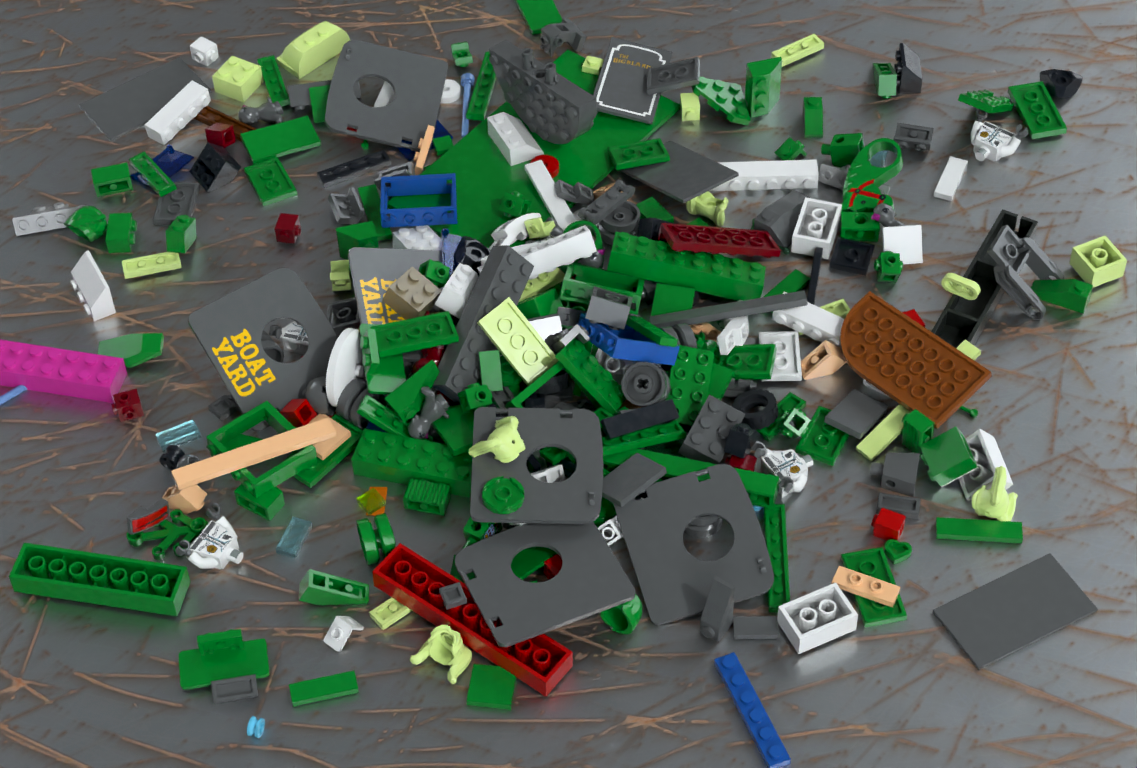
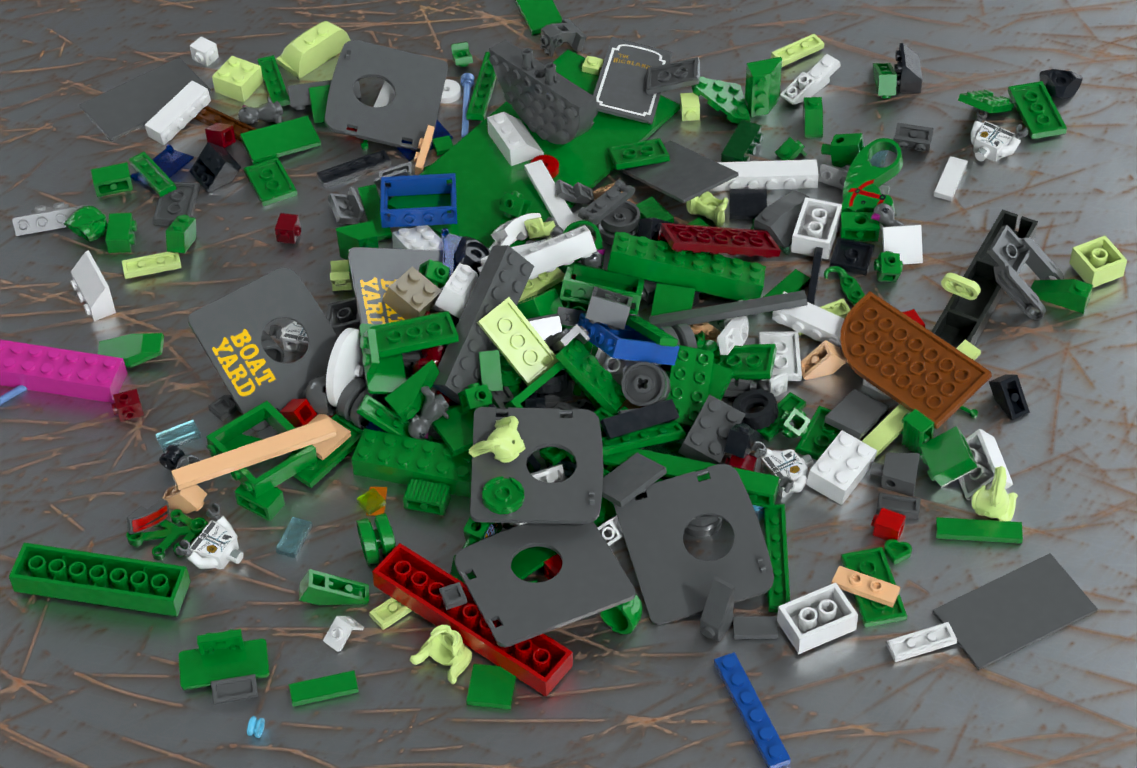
none -> dark green brick [721,120,763,162]
none -> black tile [730,189,767,220]
none -> white bracket [759,372,788,397]
none -> white slope [780,54,841,105]
none -> white brick [806,430,877,505]
none -> green piece [824,266,865,305]
none -> white tile [886,622,957,662]
none -> black slope [989,374,1030,420]

